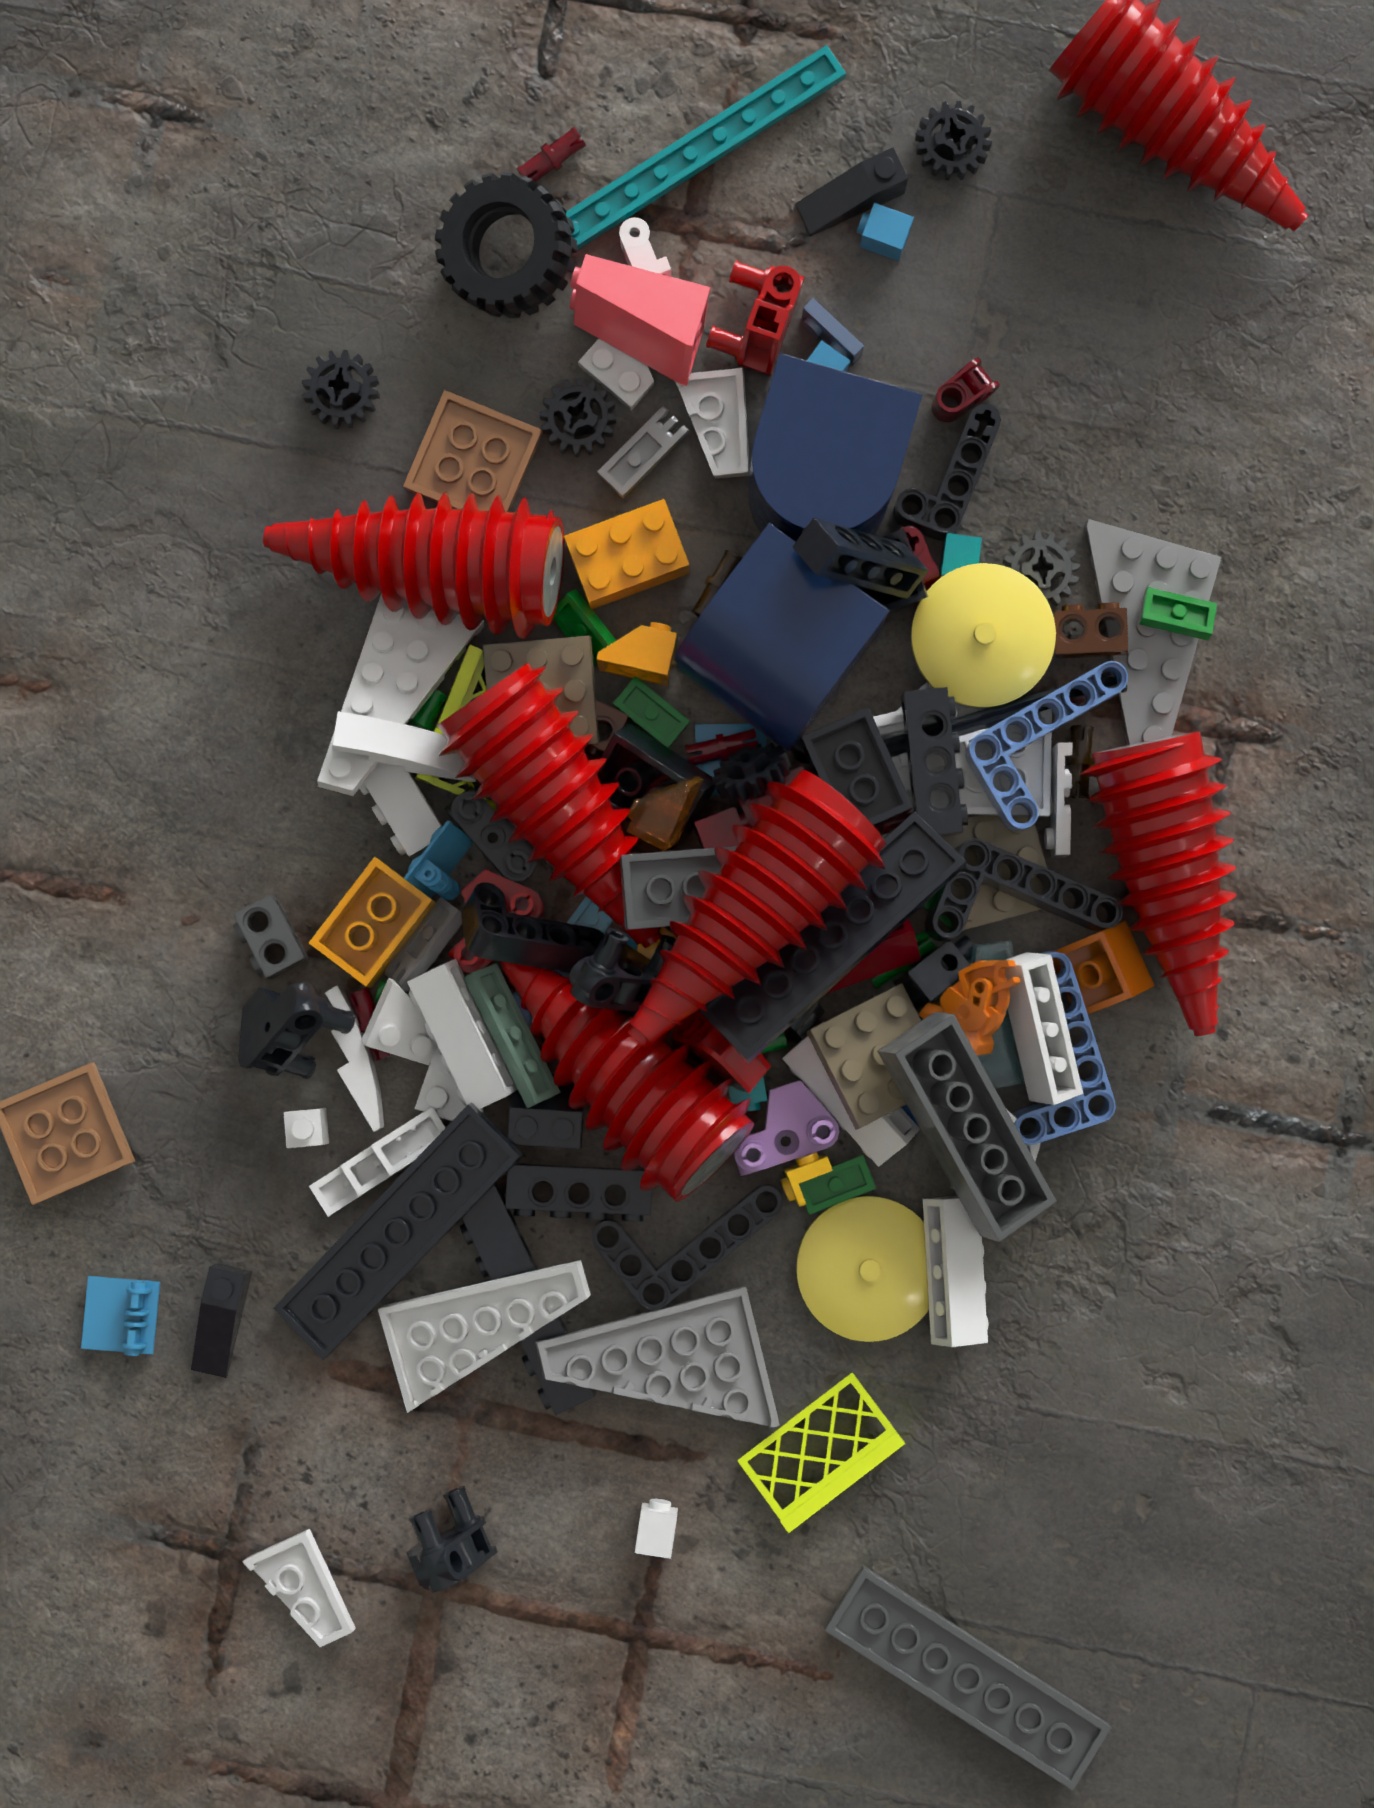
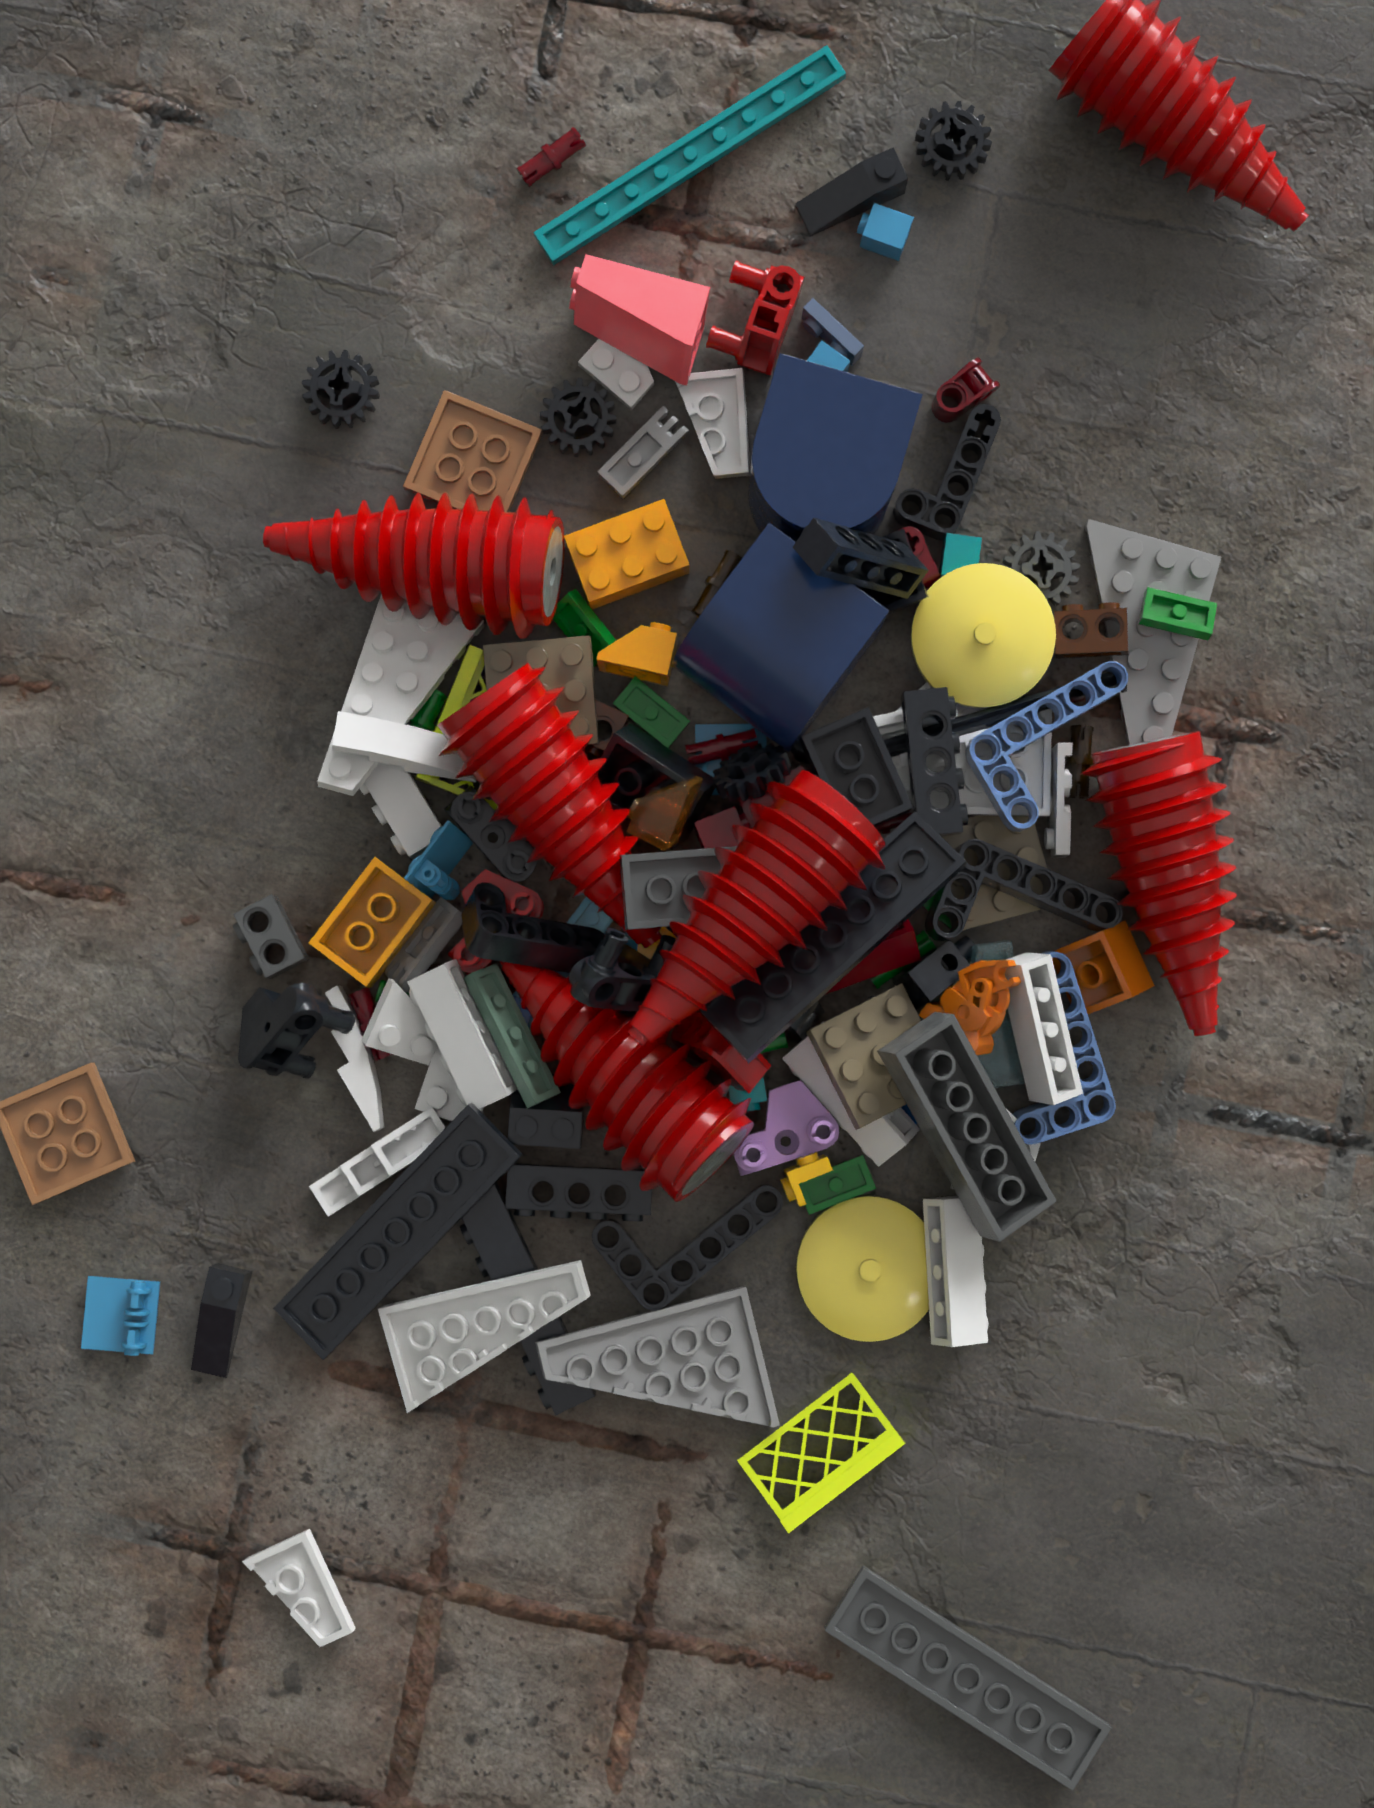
white brick [284,1108,329,1148] -> none
black piece [406,1486,498,1593] -> none
black tyre [435,172,577,318] -> none
white leg [619,217,672,277] -> none
white brick [635,1499,678,1559] -> none

